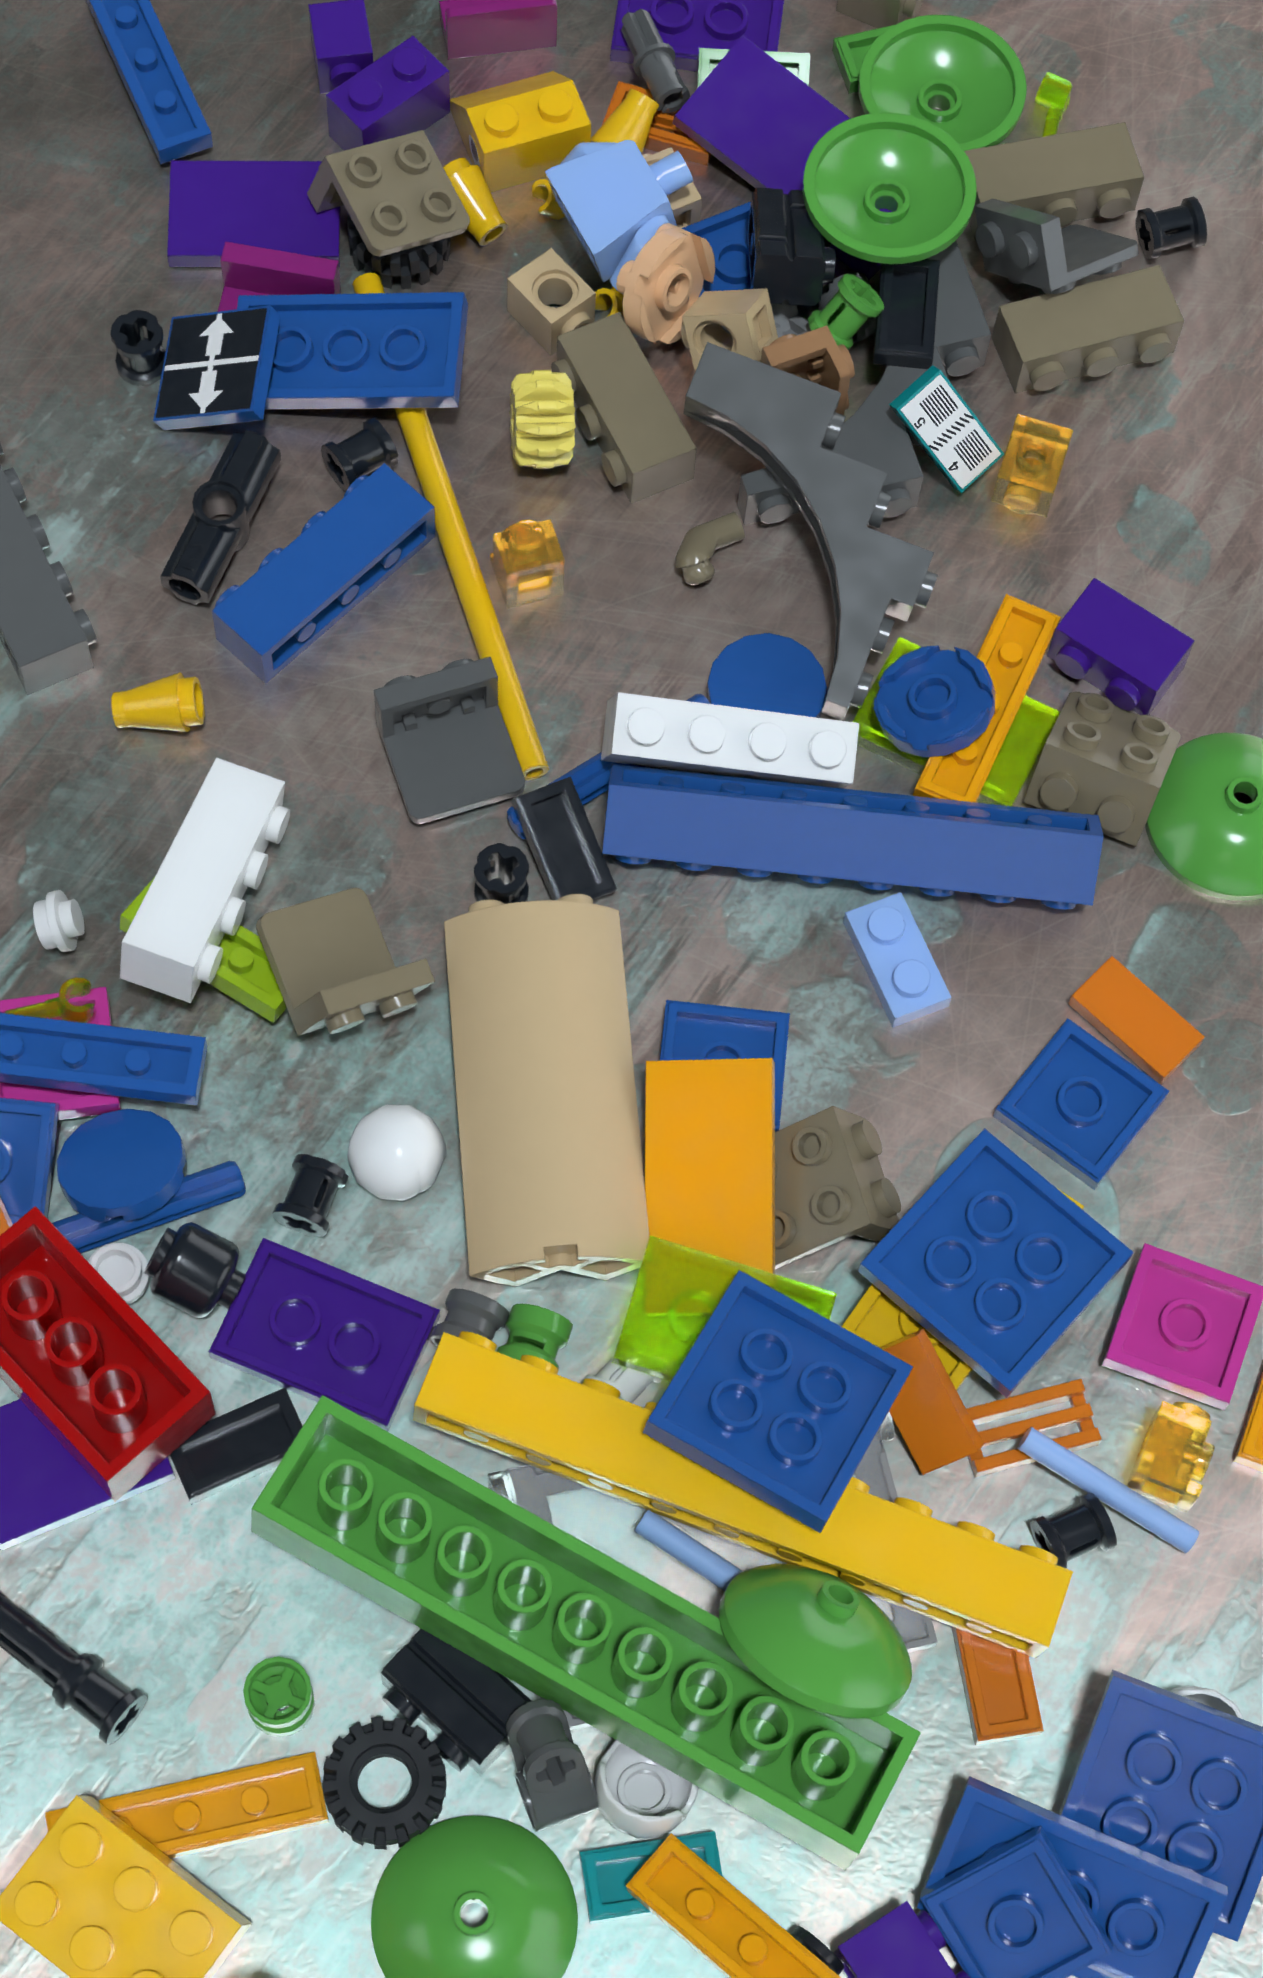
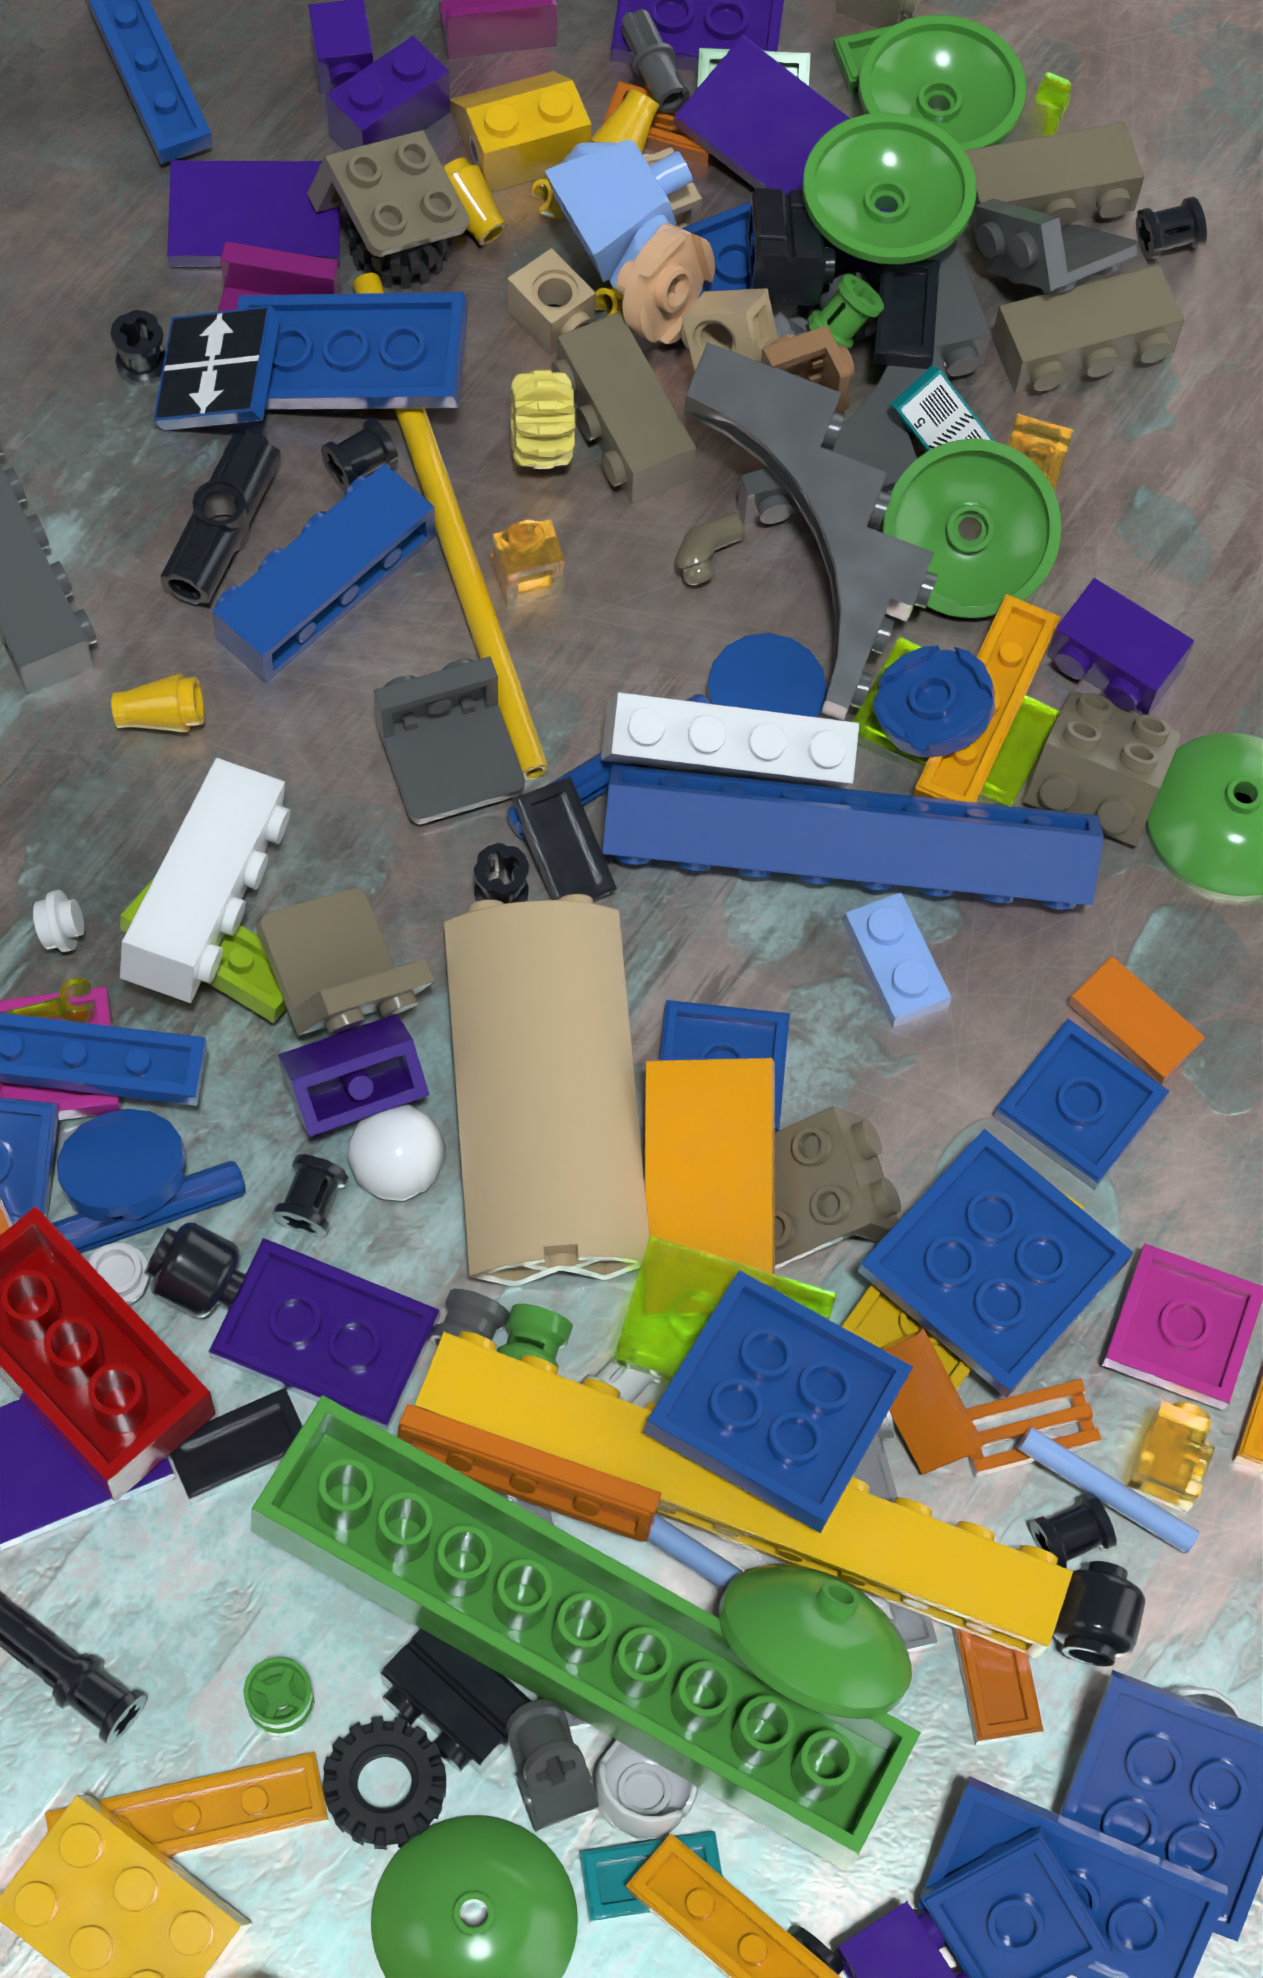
none -> dark purple brick [278,1014,430,1137]
none -> orange tile [397,1404,662,1543]
none -> bright green dish [883,439,1062,618]
none -> black head [1053,1561,1146,1667]

